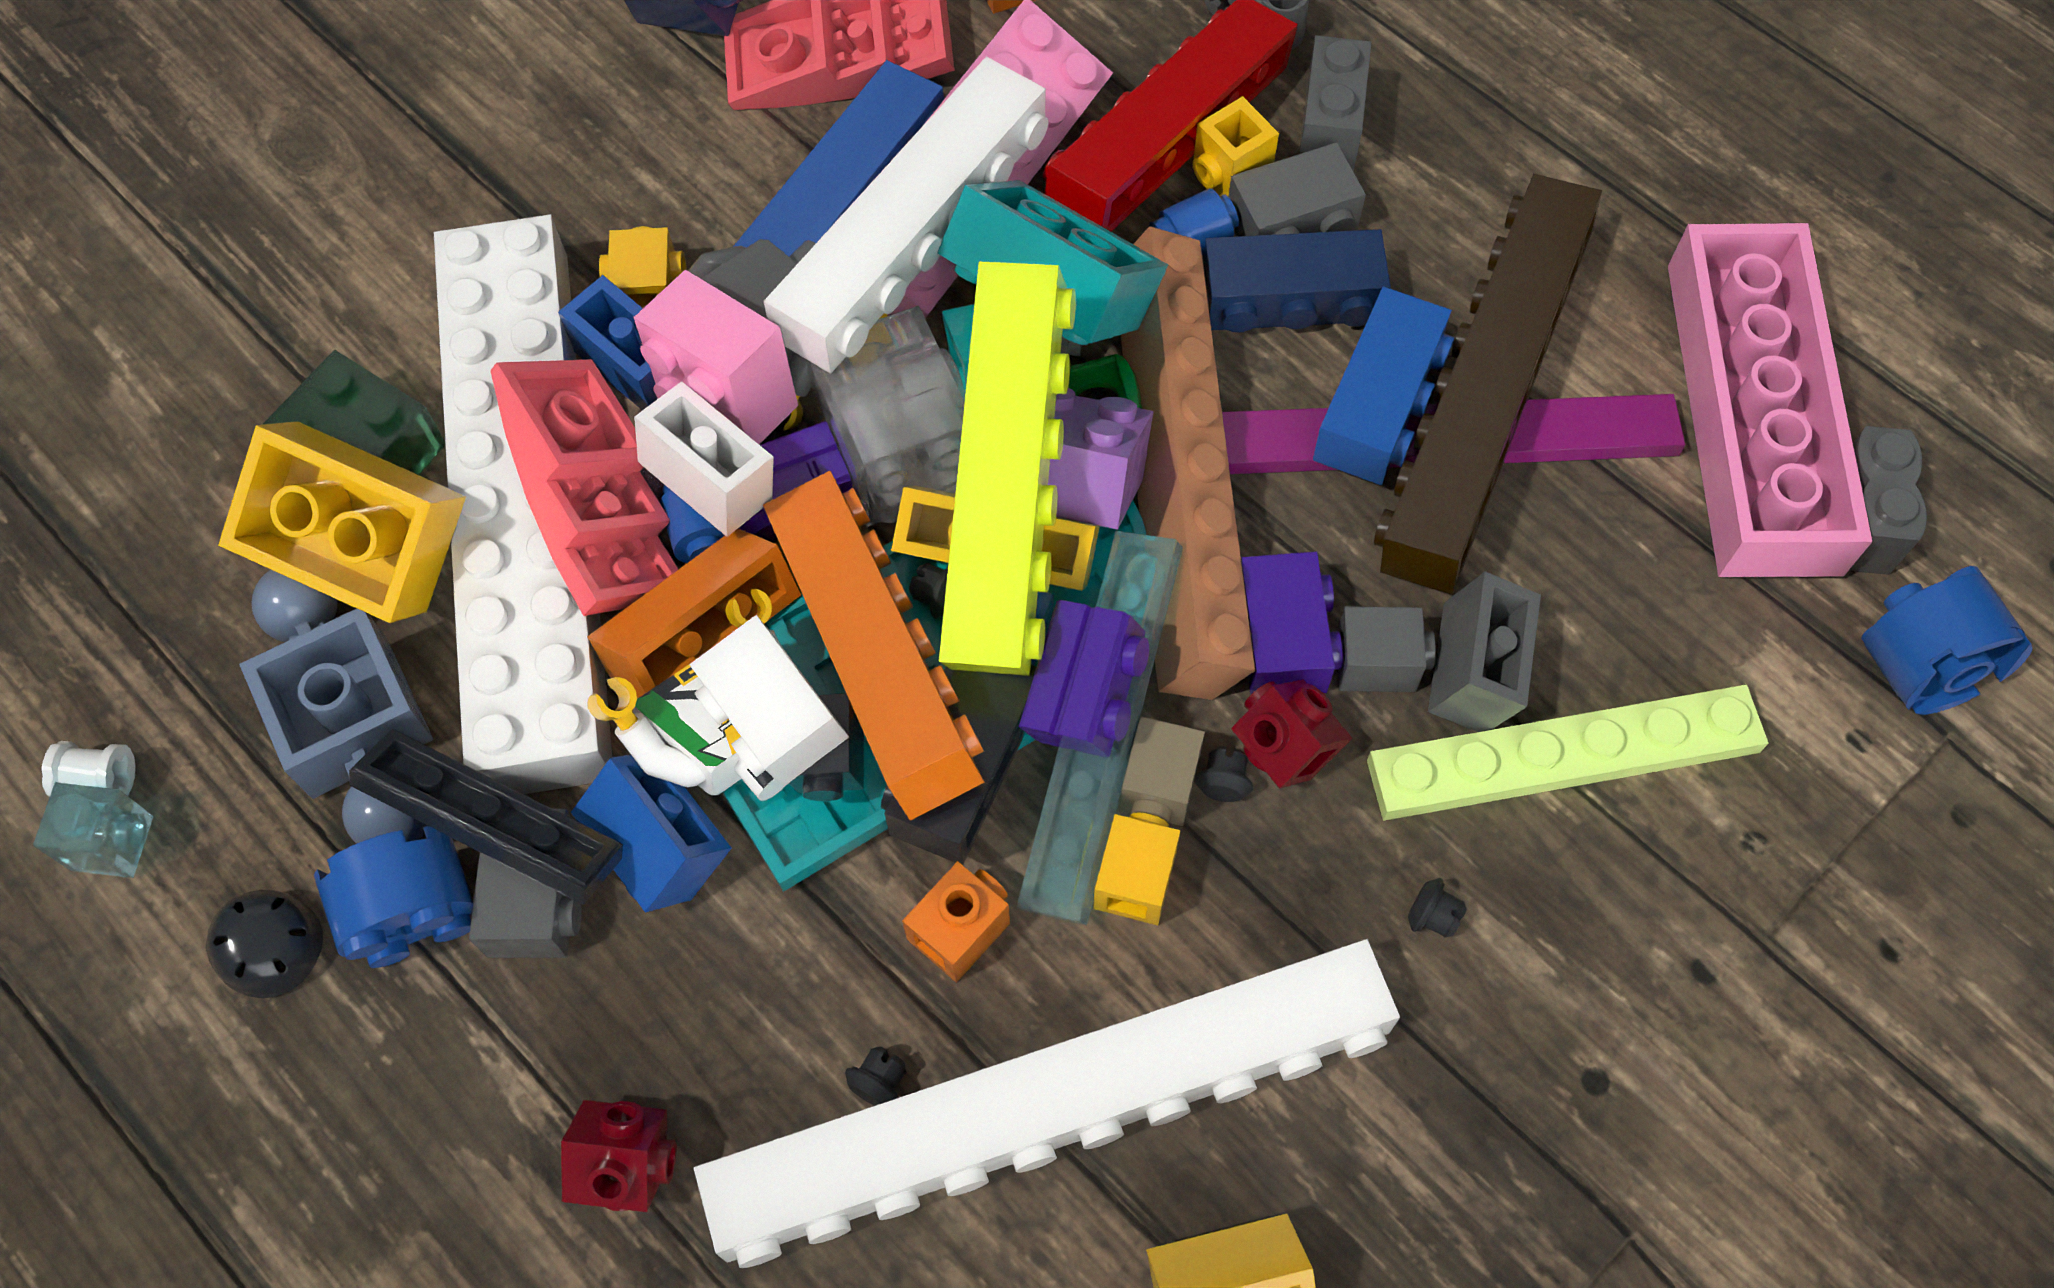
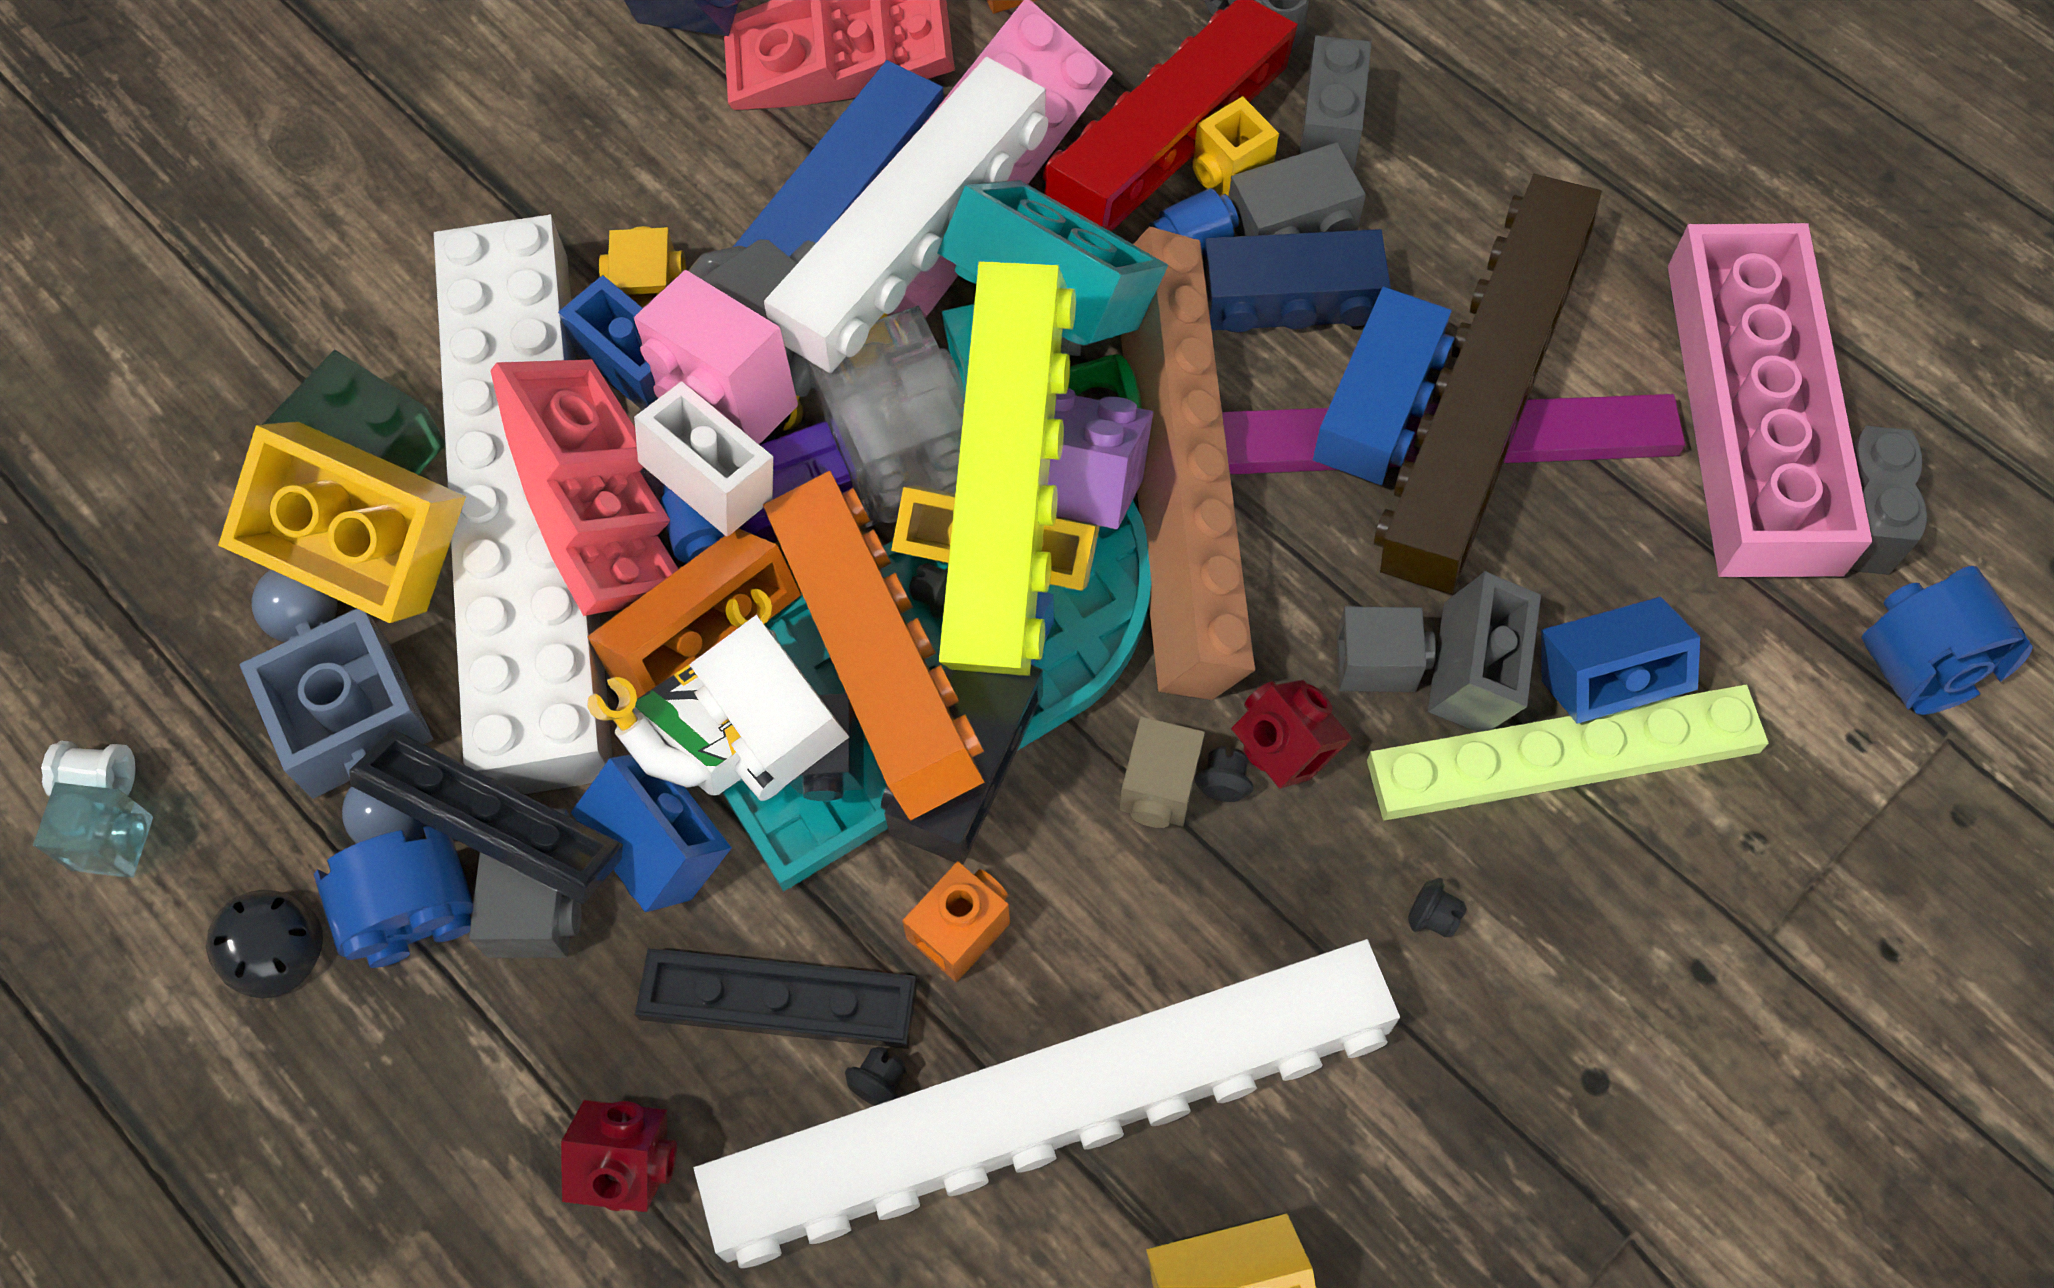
clear light blue plate [1017,531,1183,926] -> none
dark purple brick [1019,599,1149,758] -> none
yellow brick [1093,813,1180,926] -> none
dark purple brick [1241,552,1343,695] -> none
none -> black tile [635,948,917,1049]
none -> blue brick [1541,597,1700,724]

